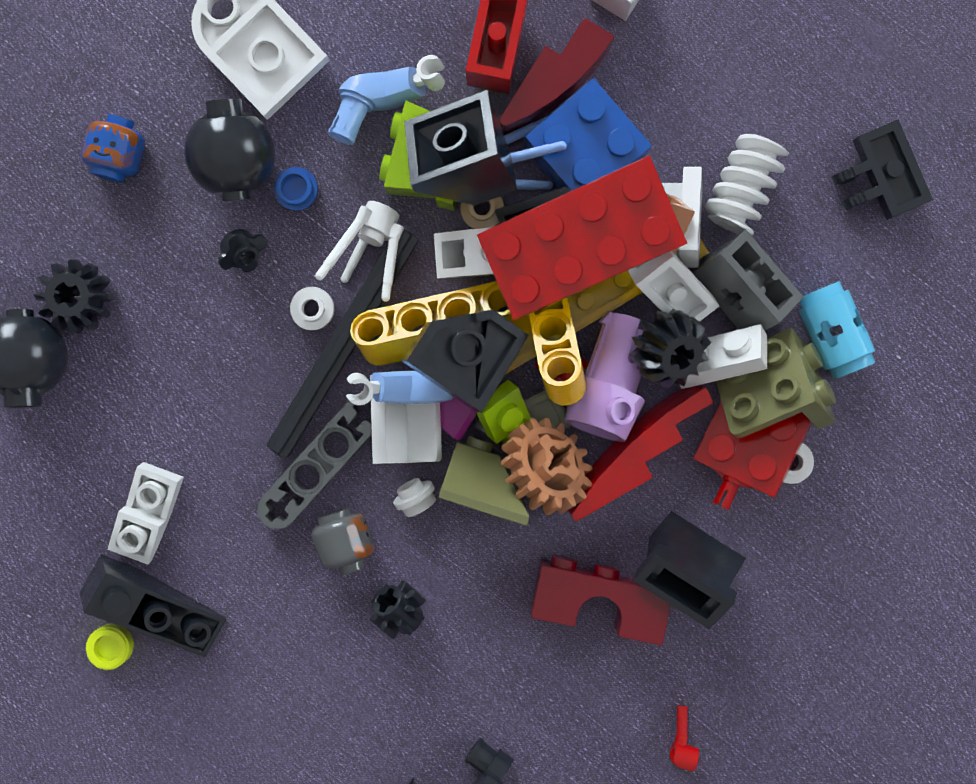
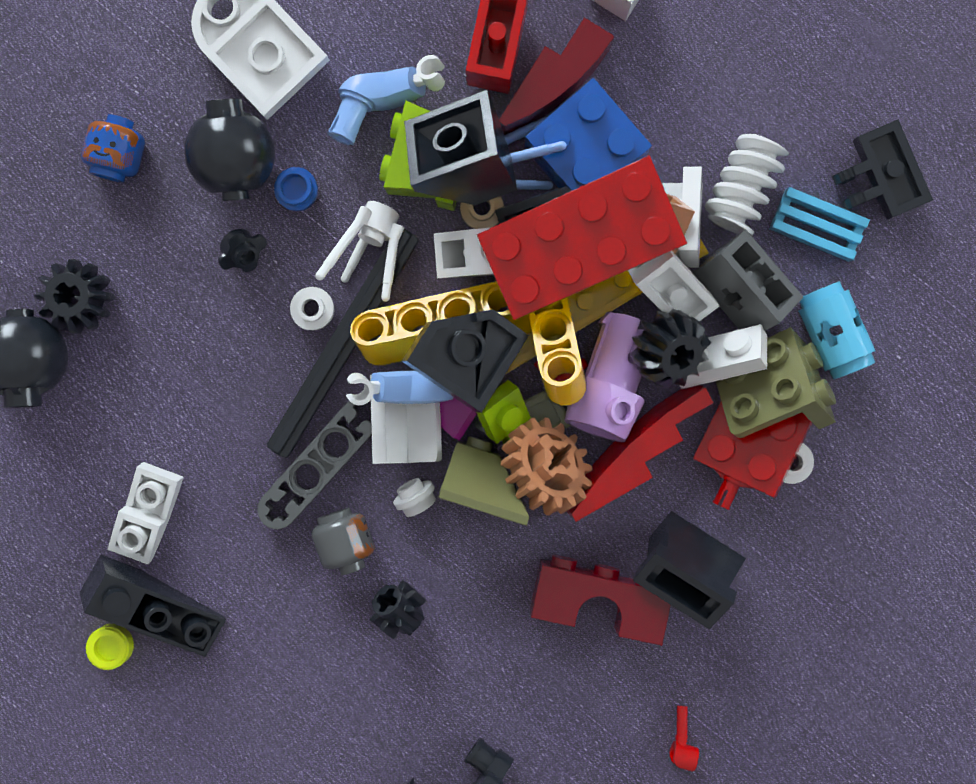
none -> medium azure tile [769,187,870,262]

